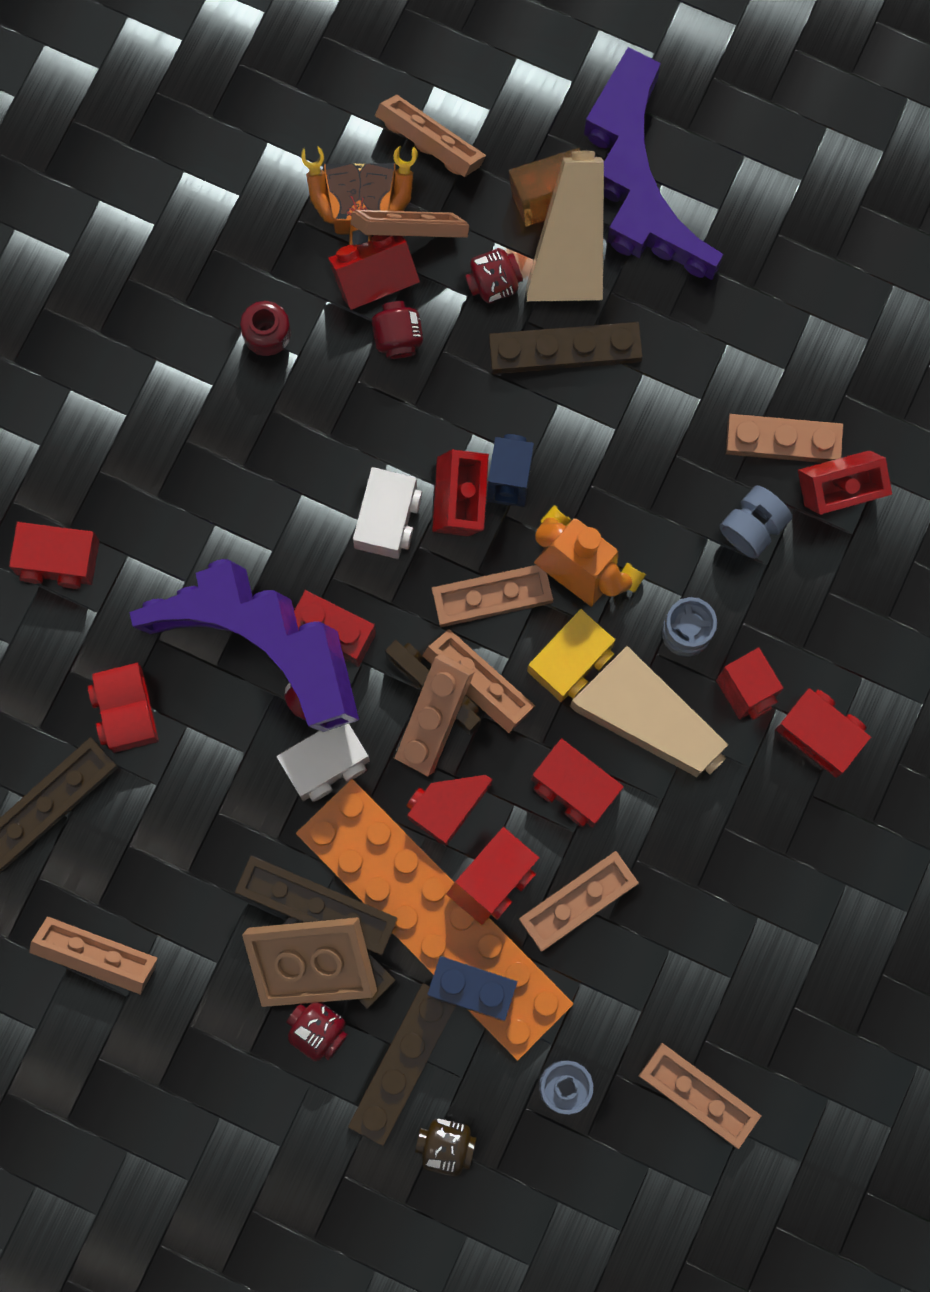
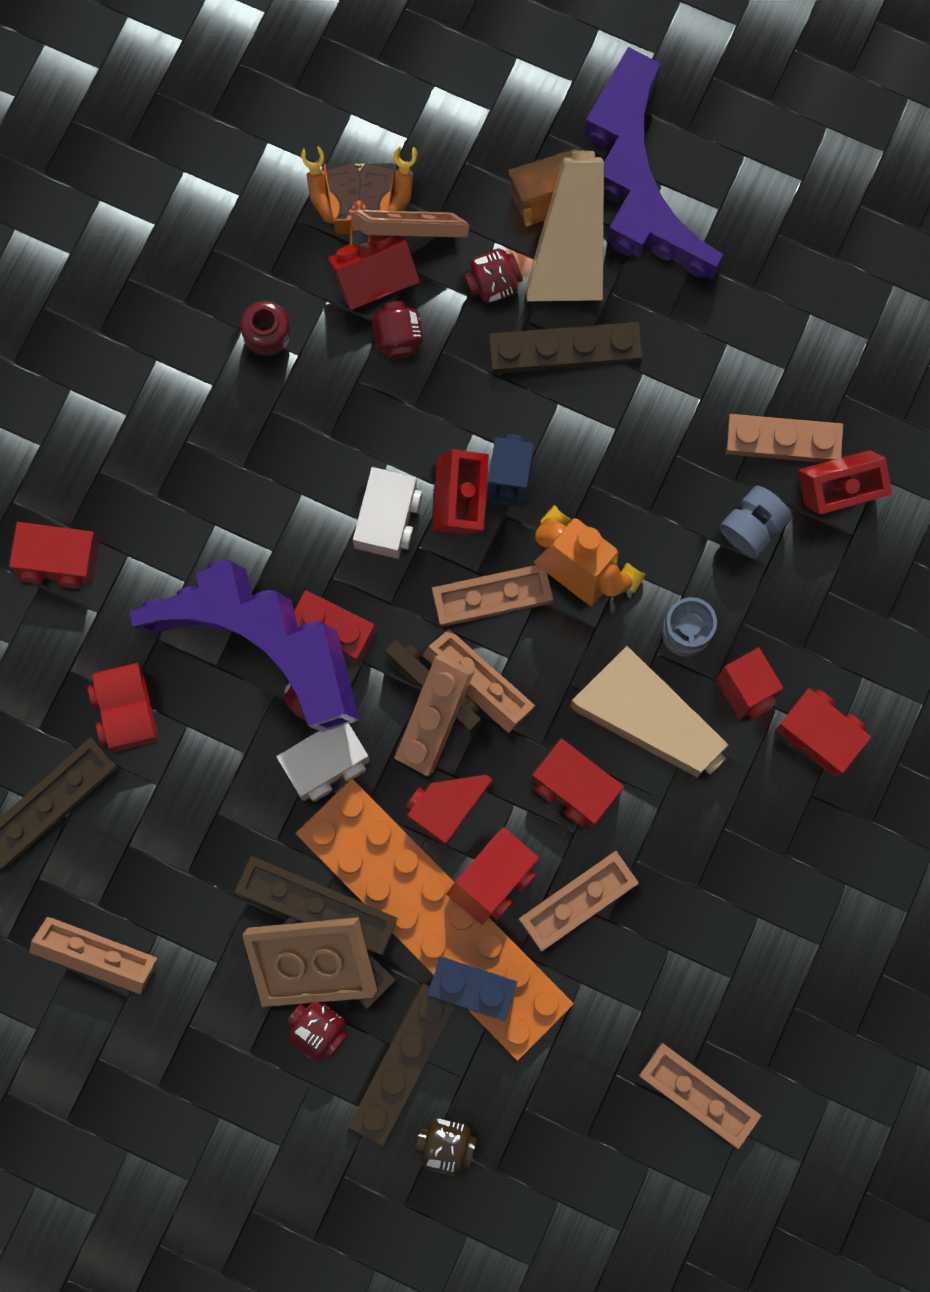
nougat plate [375,95,486,177] -> none
yellow brick [527,609,615,702] -> none
sand blue wheel [539,1061,594,1115] -> none

